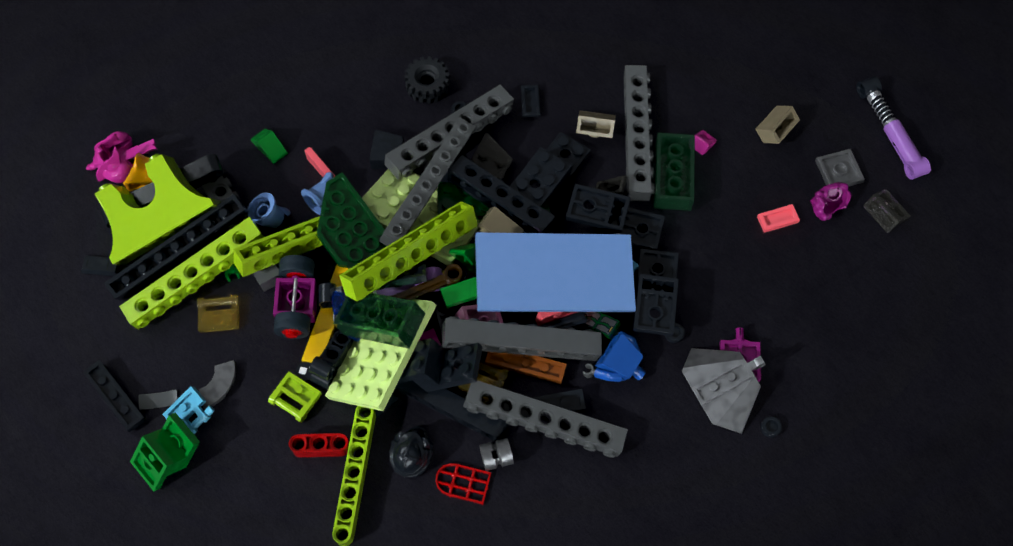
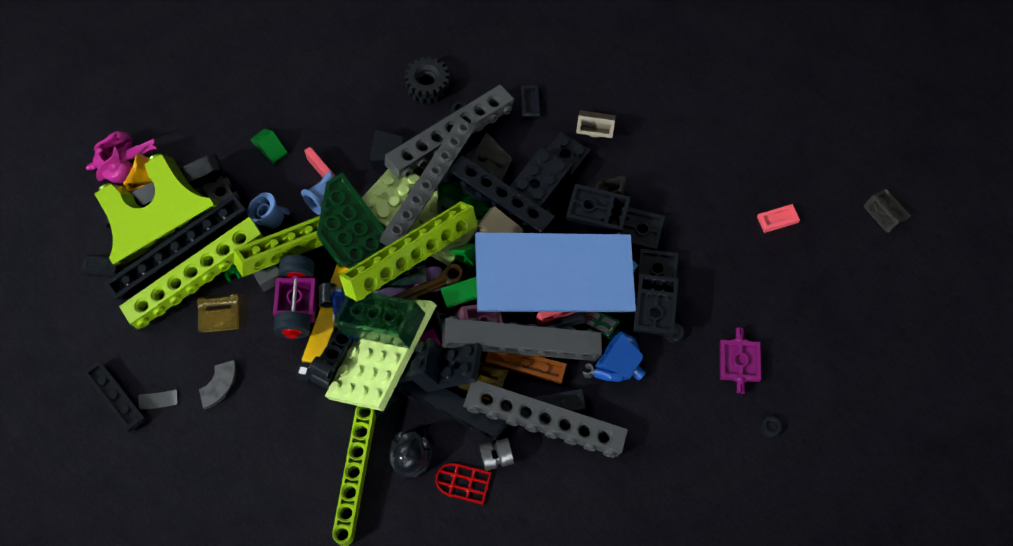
green bracket [130,412,200,491] -> none
medium azure plate [162,386,215,434] -> none
lime plate [268,371,322,423] -> none
red beam [289,433,349,457] -> none
dark grey brick [623,65,654,201] -> none
clear green brick [654,133,695,211] -> none
flat silver panel [682,348,766,434] -> none
dark pink slope [689,130,717,155] -> none
dark tan brick [756,105,800,144] -> none
magenta hair [810,182,851,221] -> none
flat silver tile [815,149,865,187] -> none
piece [856,76,931,180] -> none

